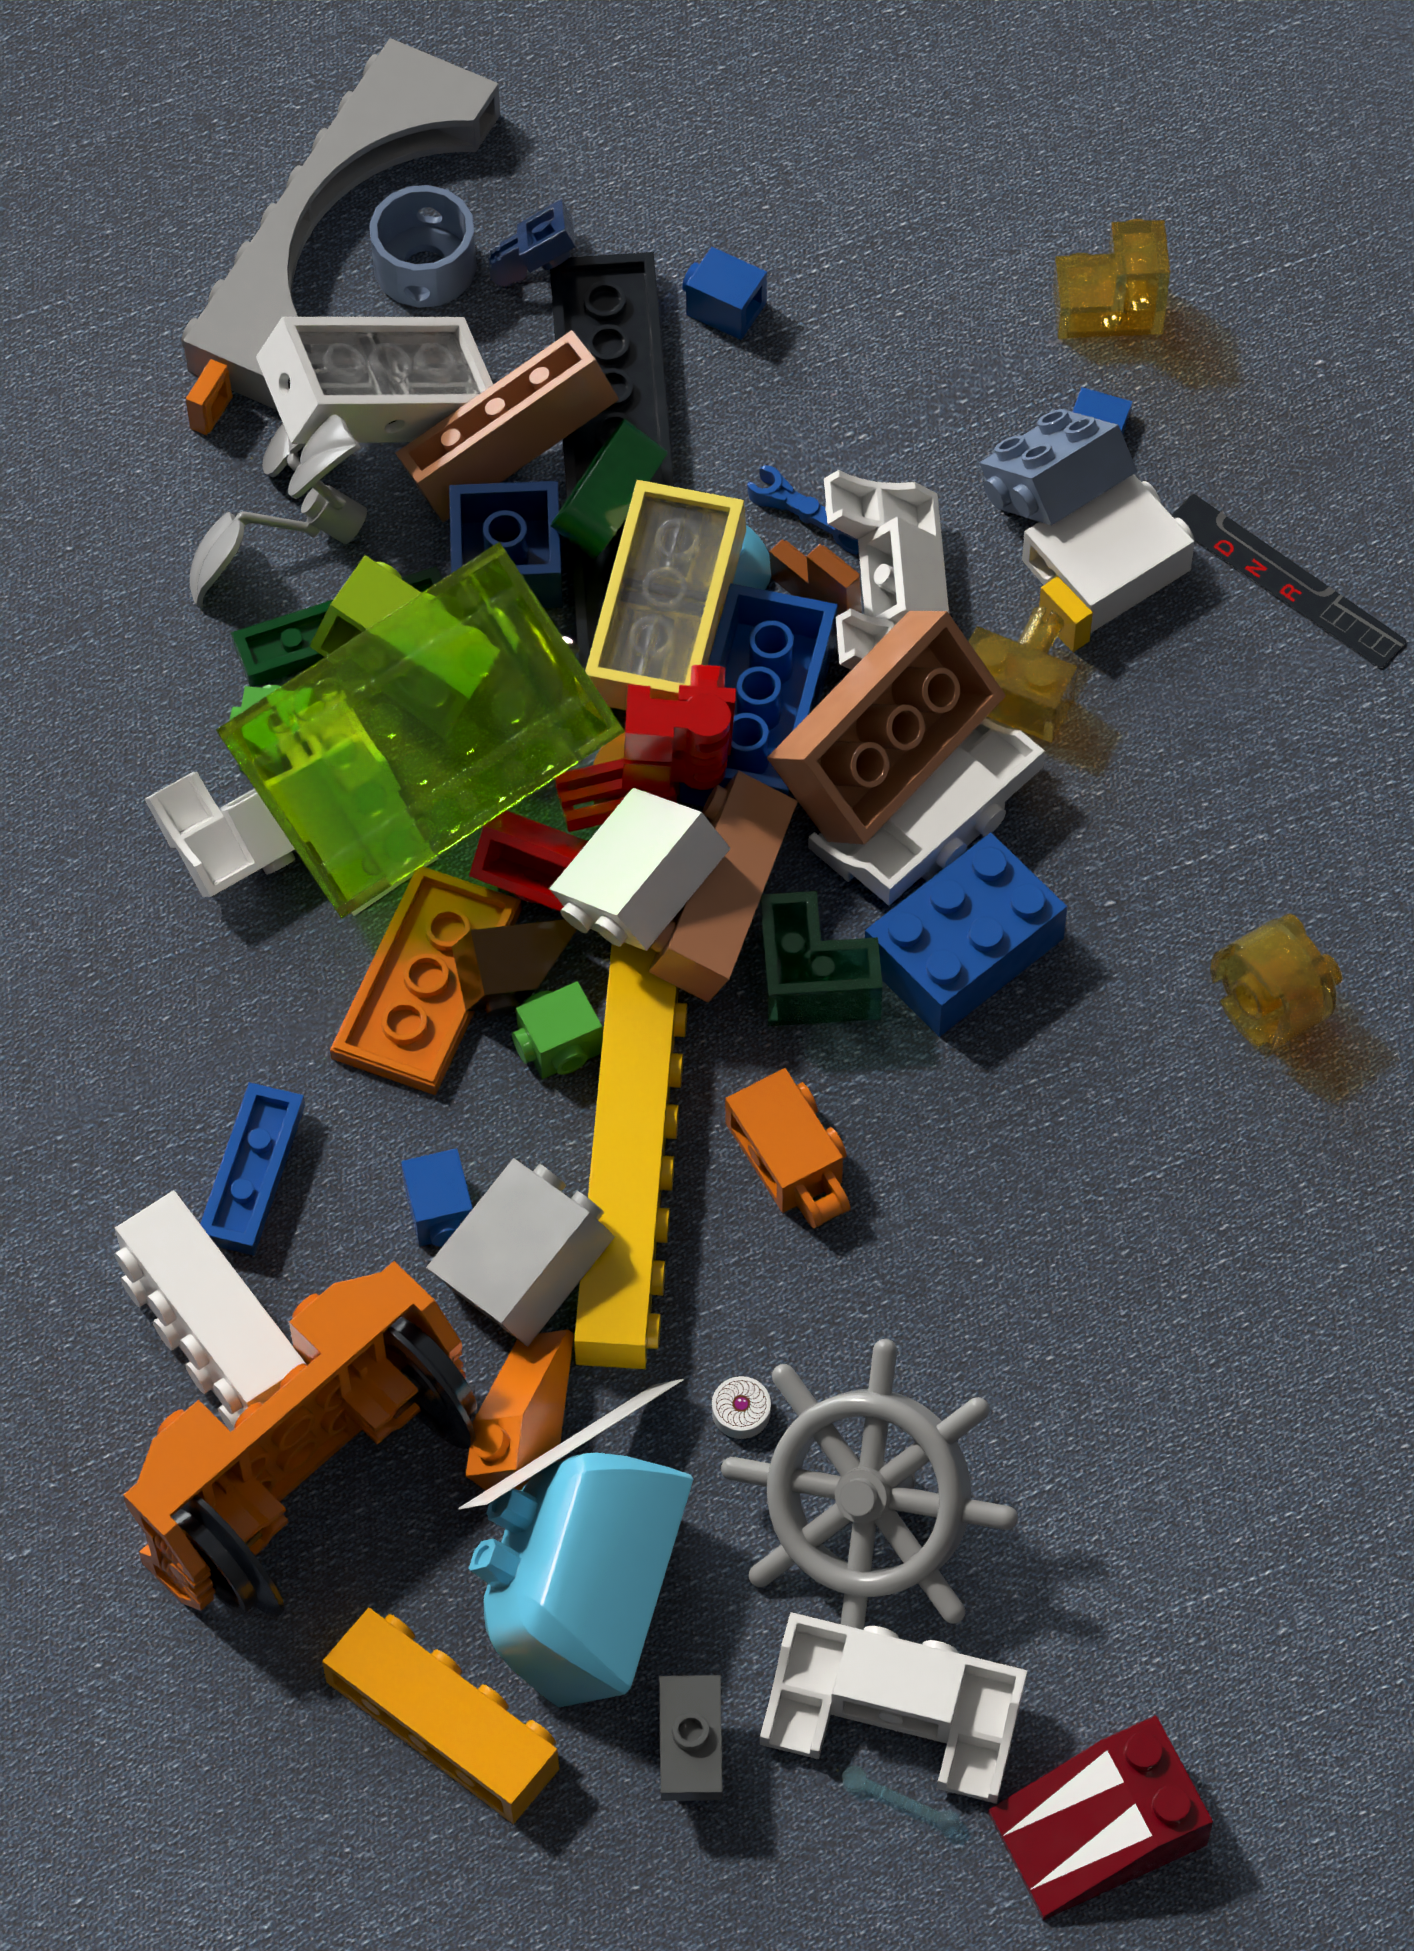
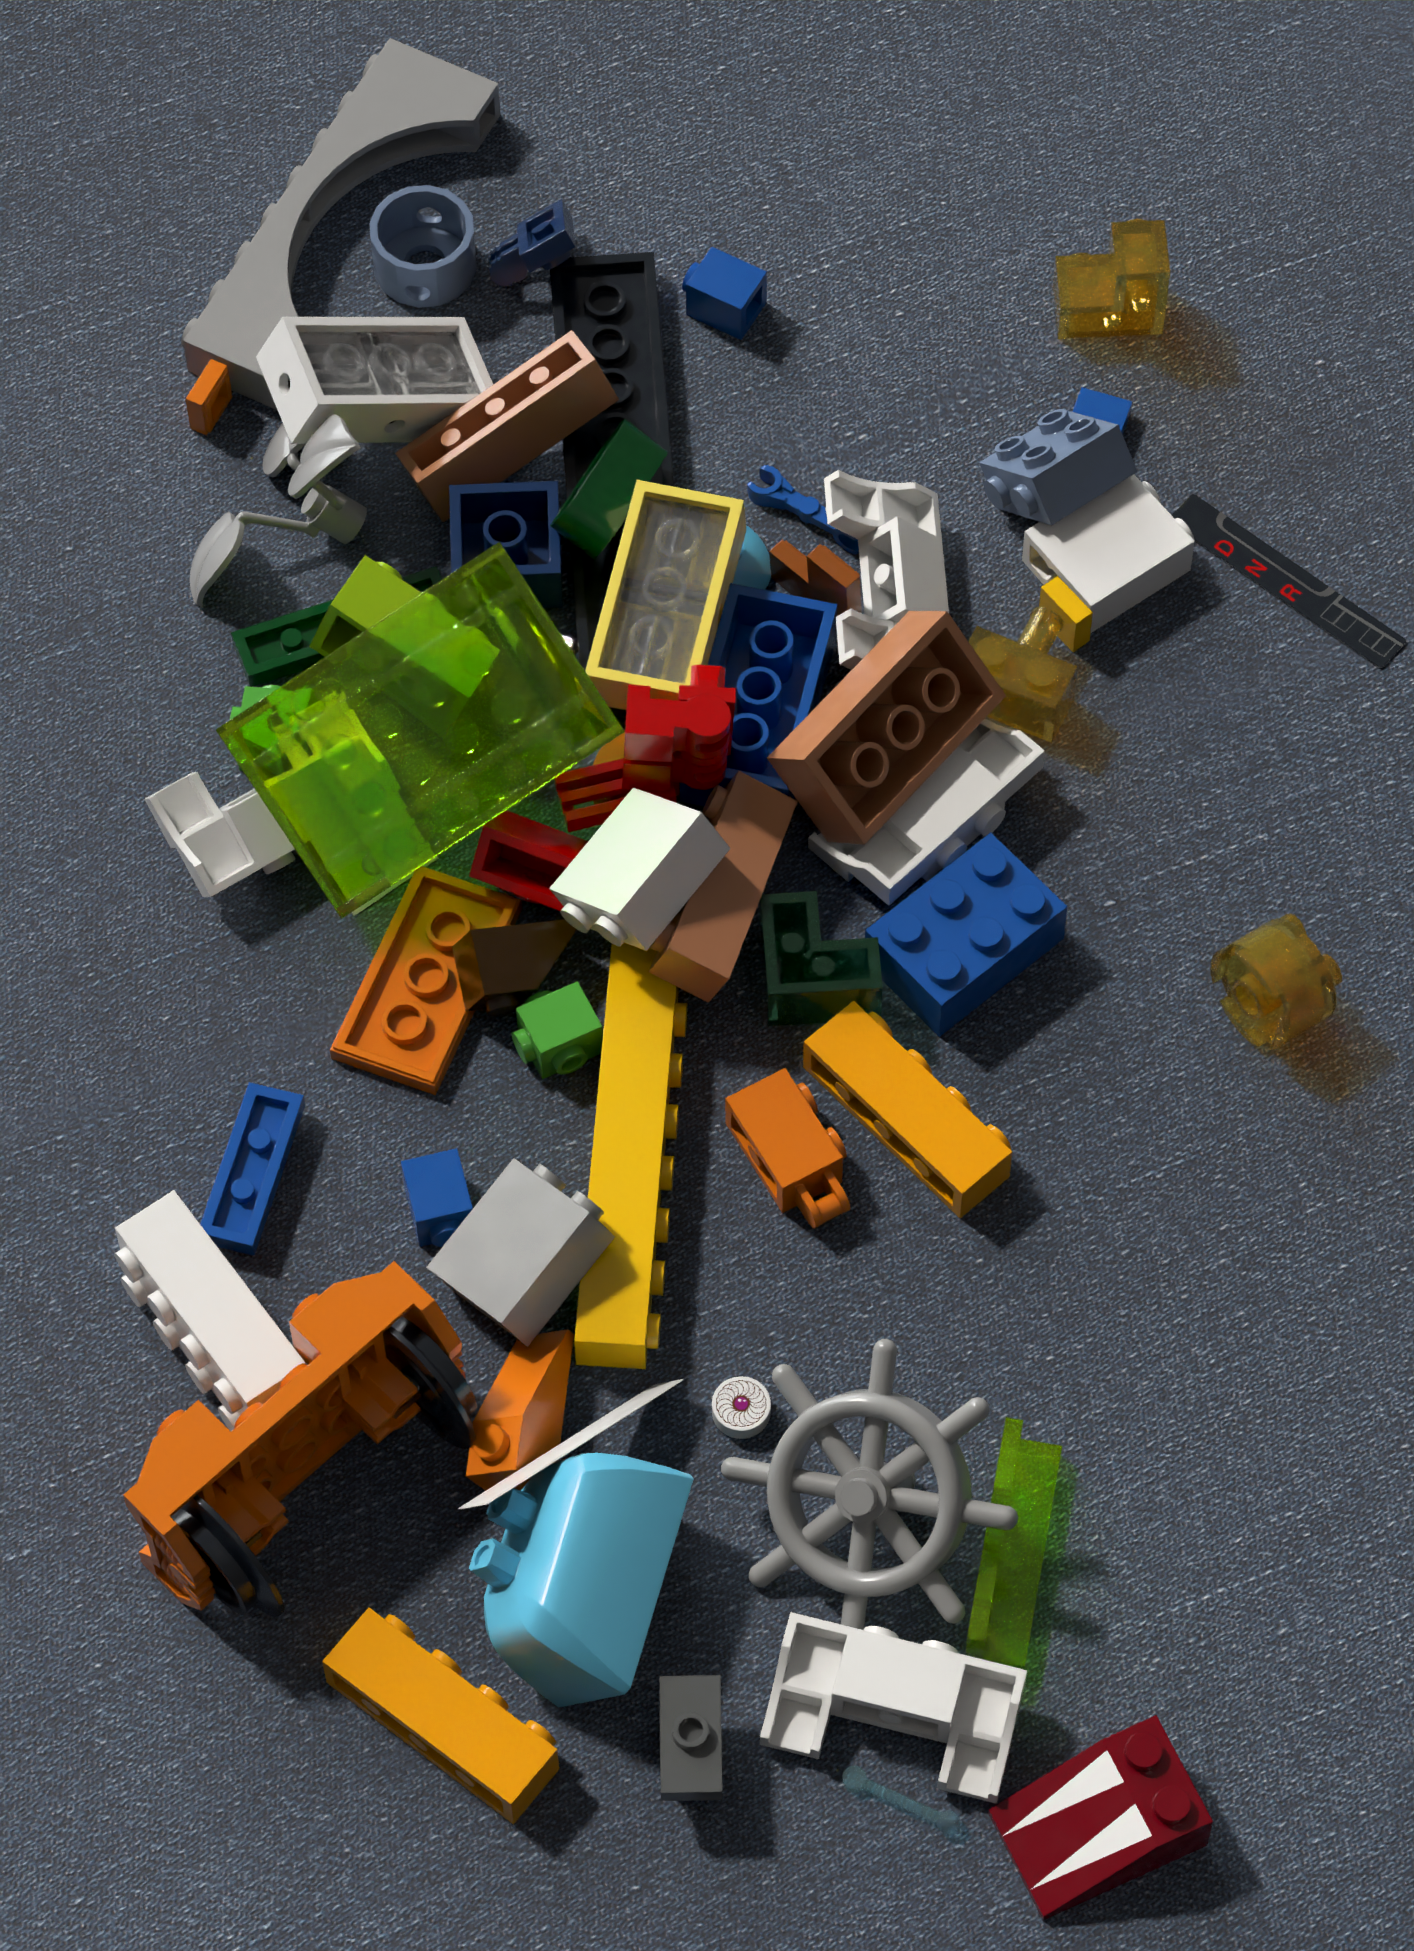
none -> light orange brick [803,1001,1012,1218]
none -> clear neon green fence [965,1417,1062,1670]

